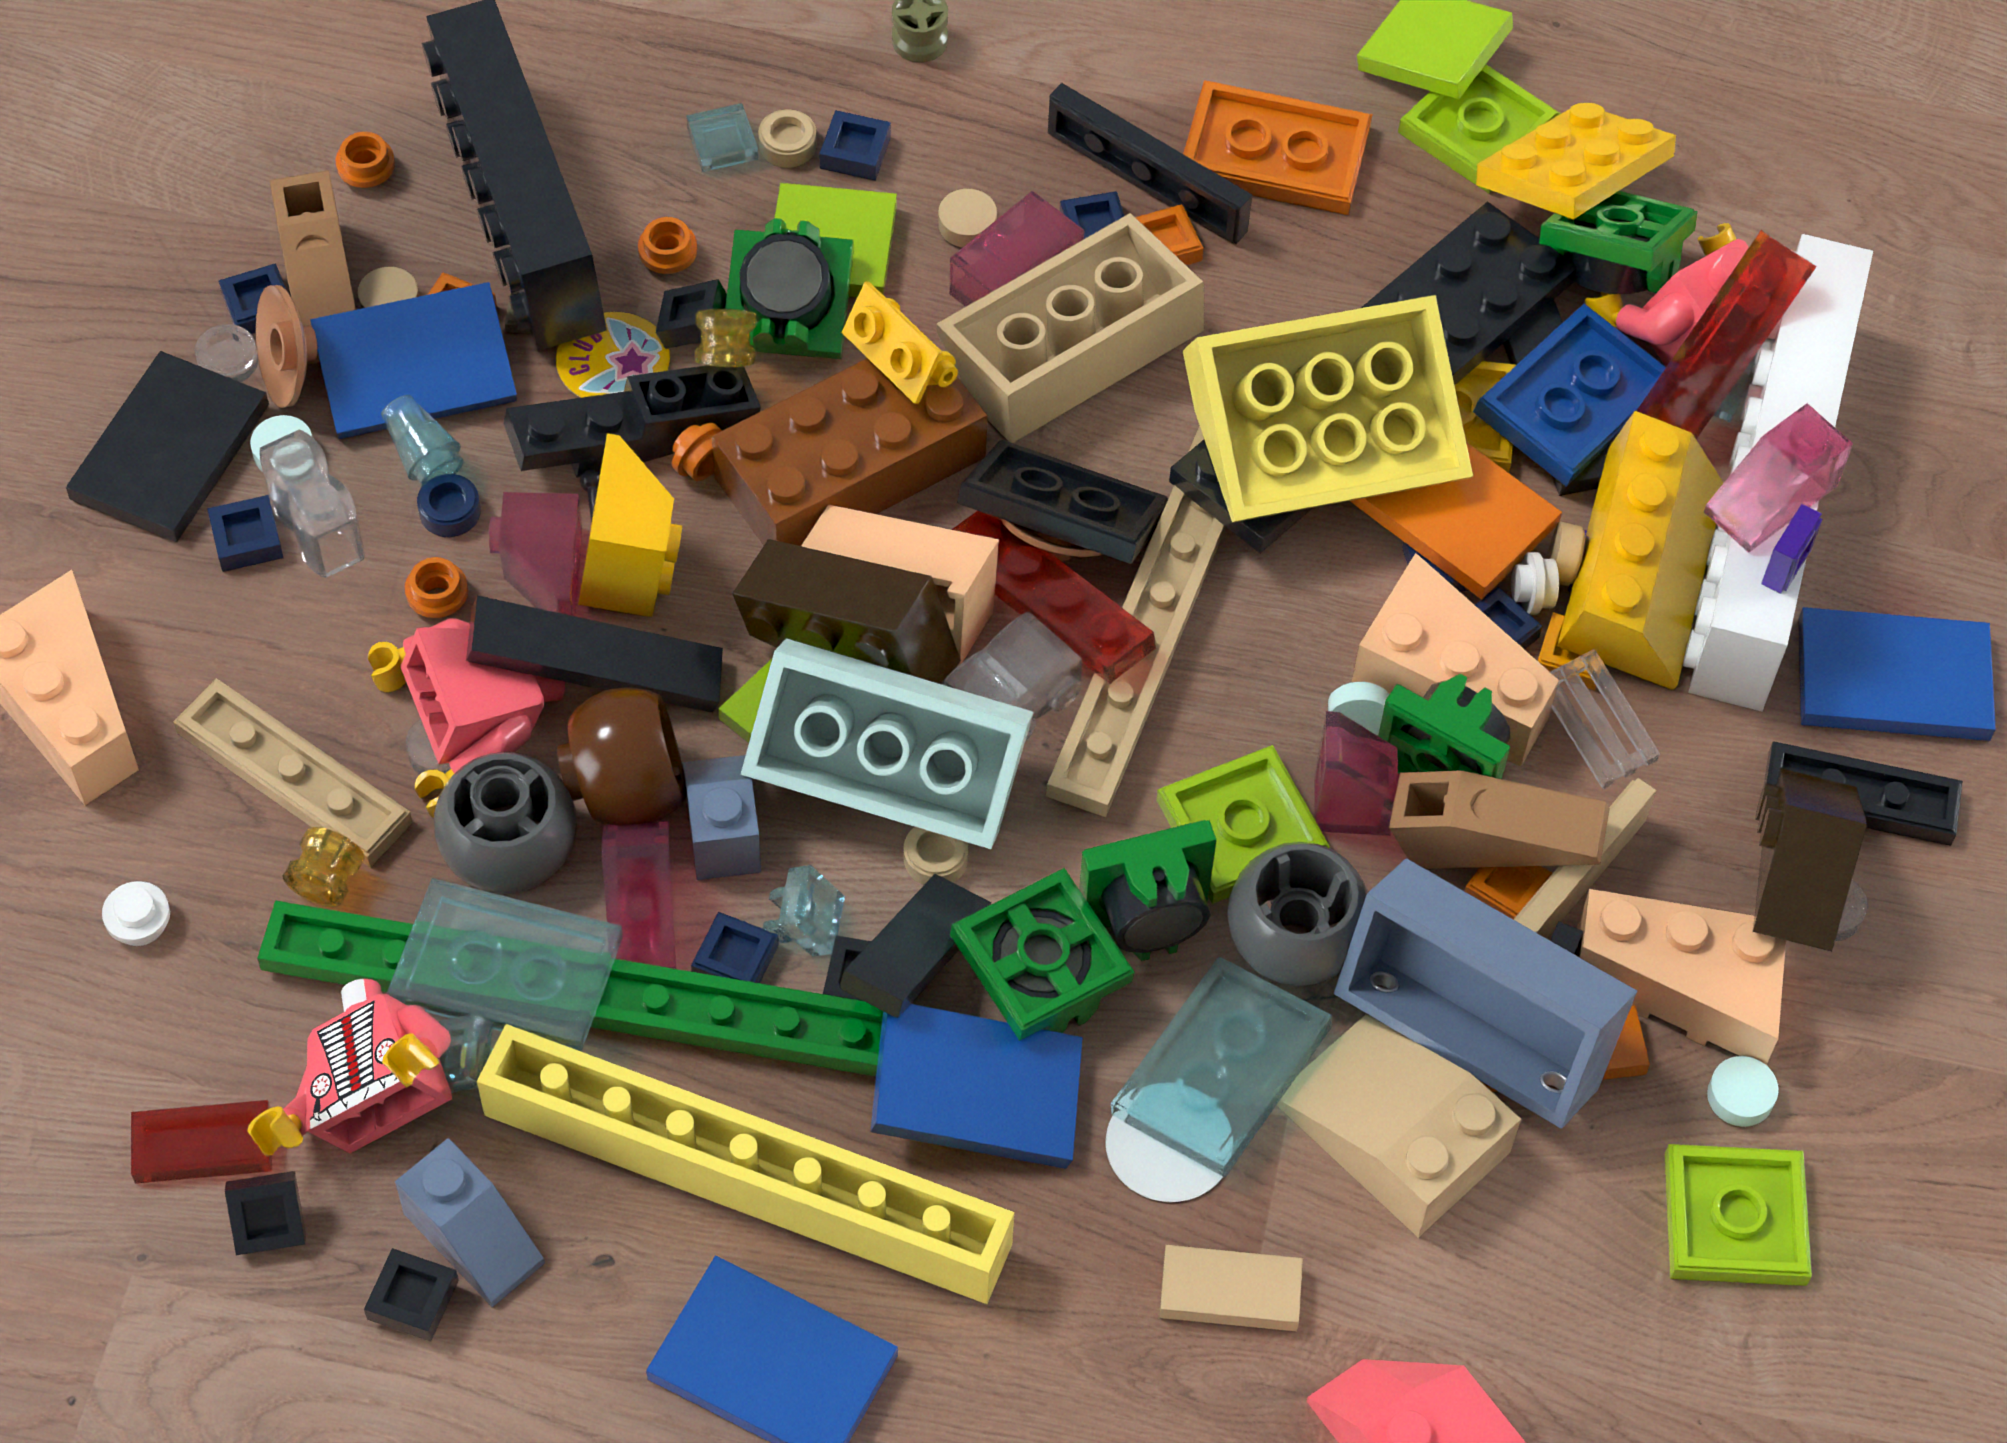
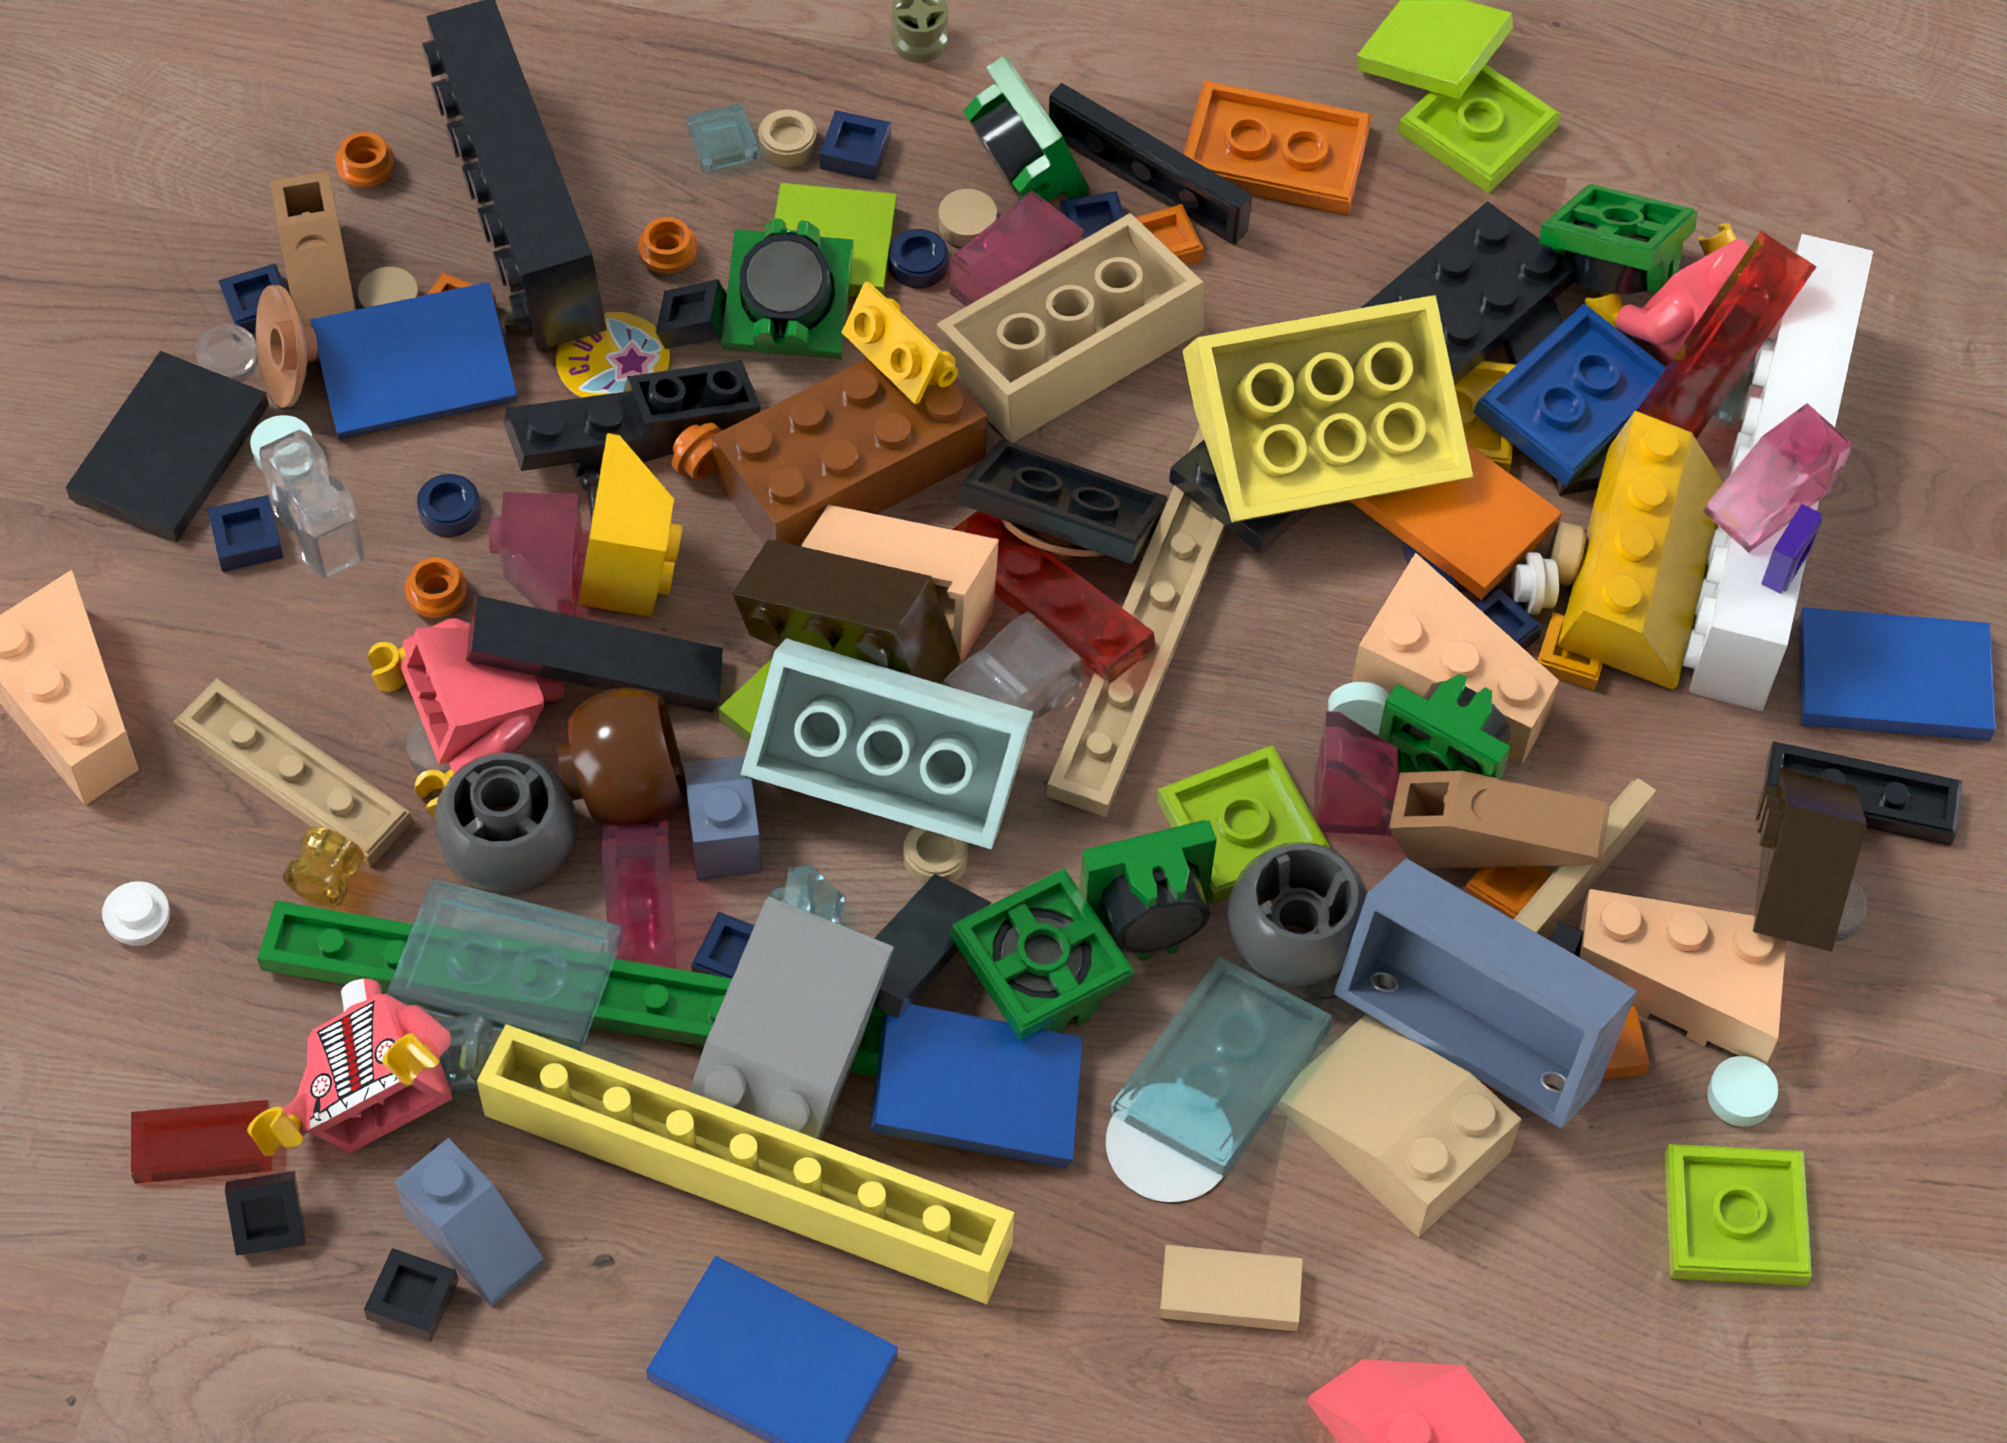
clear light blue cone [381,395,464,486] -> none
clear yellow wheel [695,309,757,367] -> none
yellow plate [1476,103,1676,219] -> none
clear tile [1550,649,1660,789] -> none
none -> light grey slope [689,897,894,1140]
none -> dark blue tile [889,229,948,289]
none -> green piece [963,56,1090,208]

